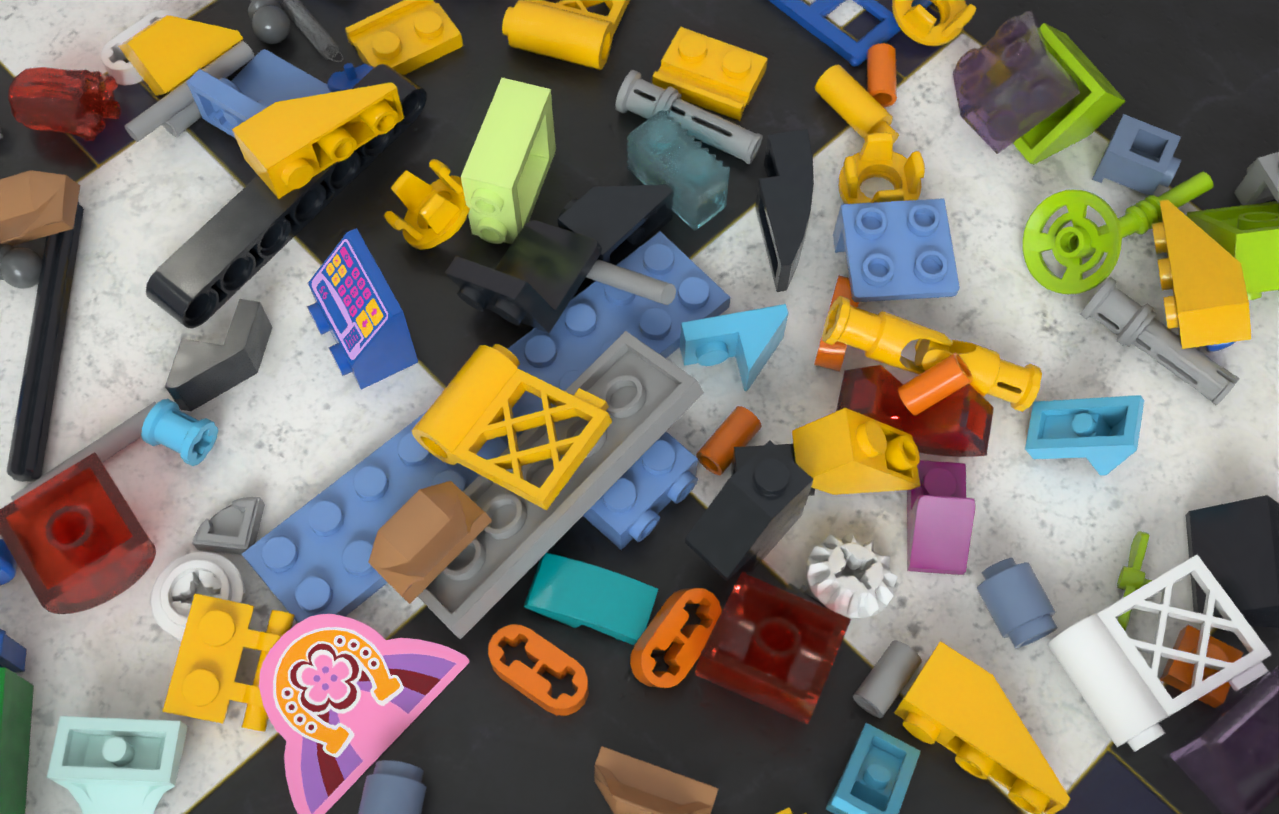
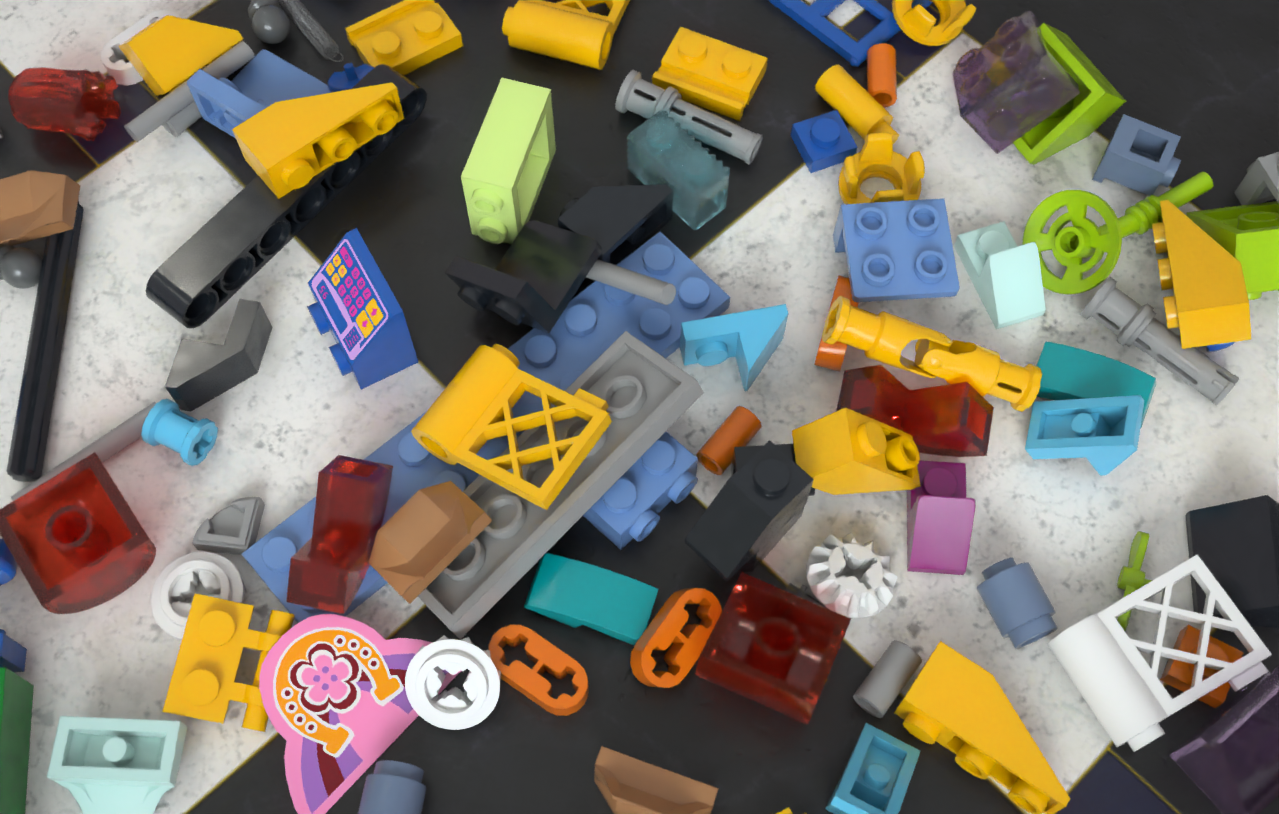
yellow piece [384,159,470,250] -> none
black slope [755,129,814,292] -> none
orange piece [898,353,973,415] -> none
none -> clear red brick [286,455,393,614]
none -> white gear [405,635,501,730]
none -> blue plate [791,110,858,173]
none -> light aqua slope [954,221,1046,330]
none -> teal slope [1037,341,1156,427]

